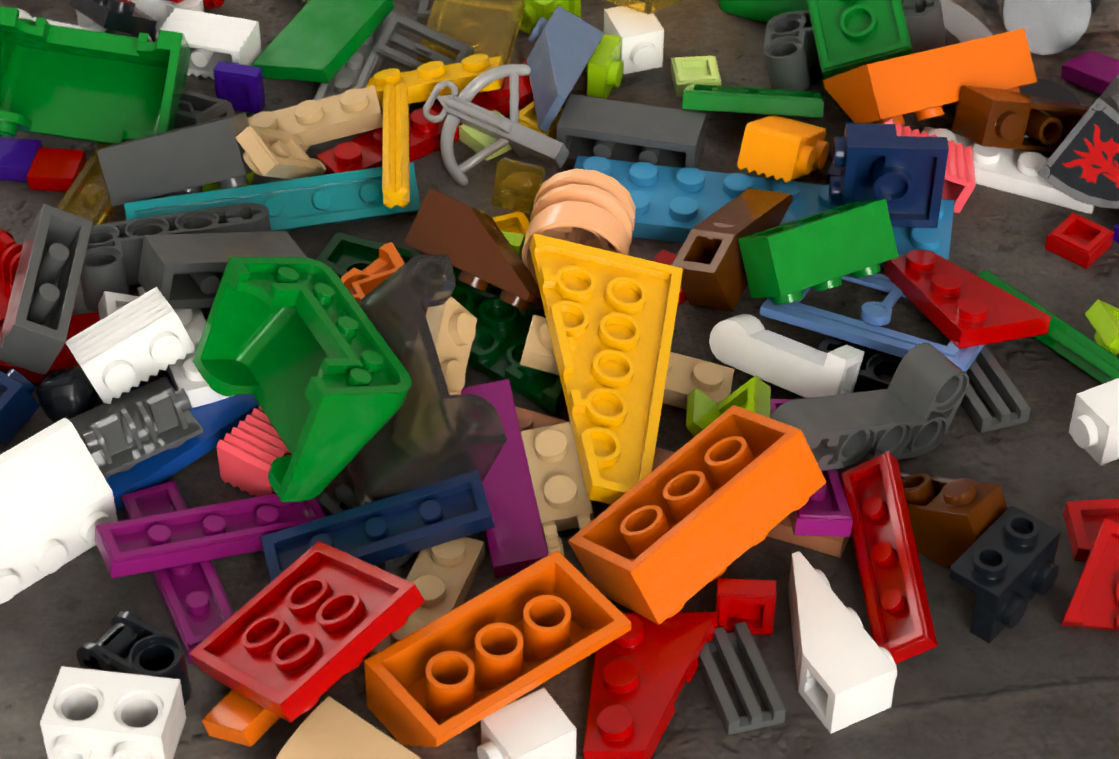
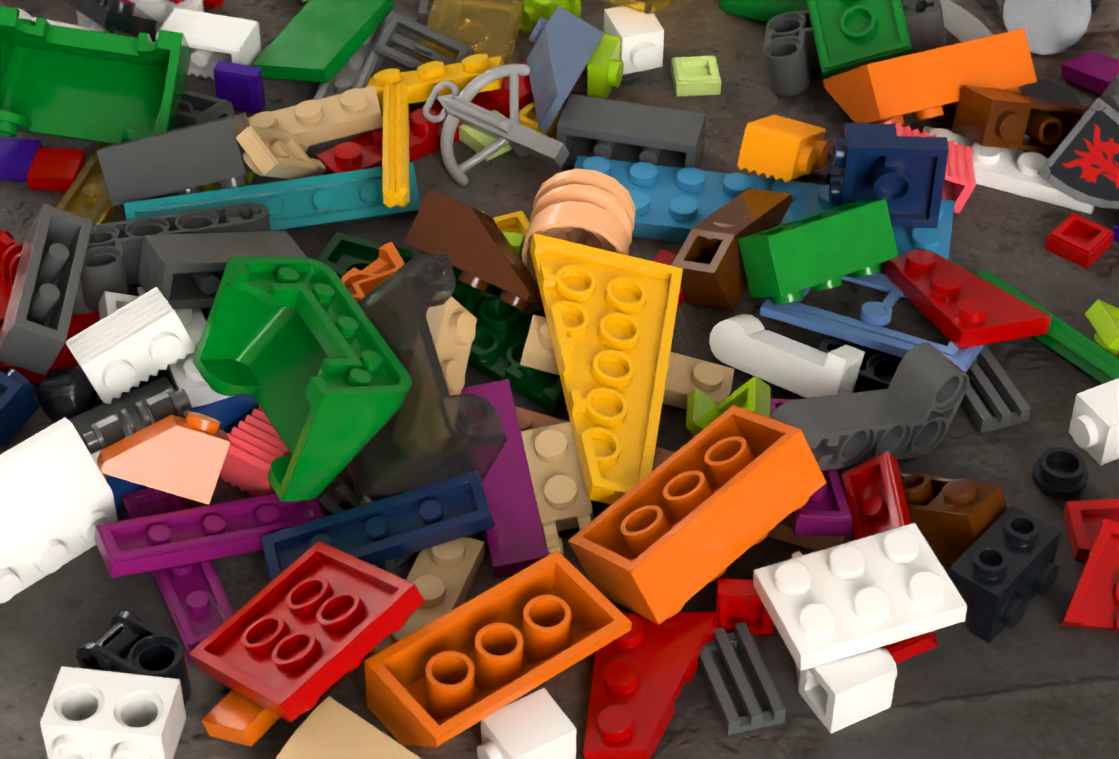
clear yellow bracket [492,158,546,214] -> none
green tile [682,84,824,118] -> none
none -> slope [97,412,231,505]
none -> white plate [753,523,967,671]
none -> black plate [1032,447,1088,497]

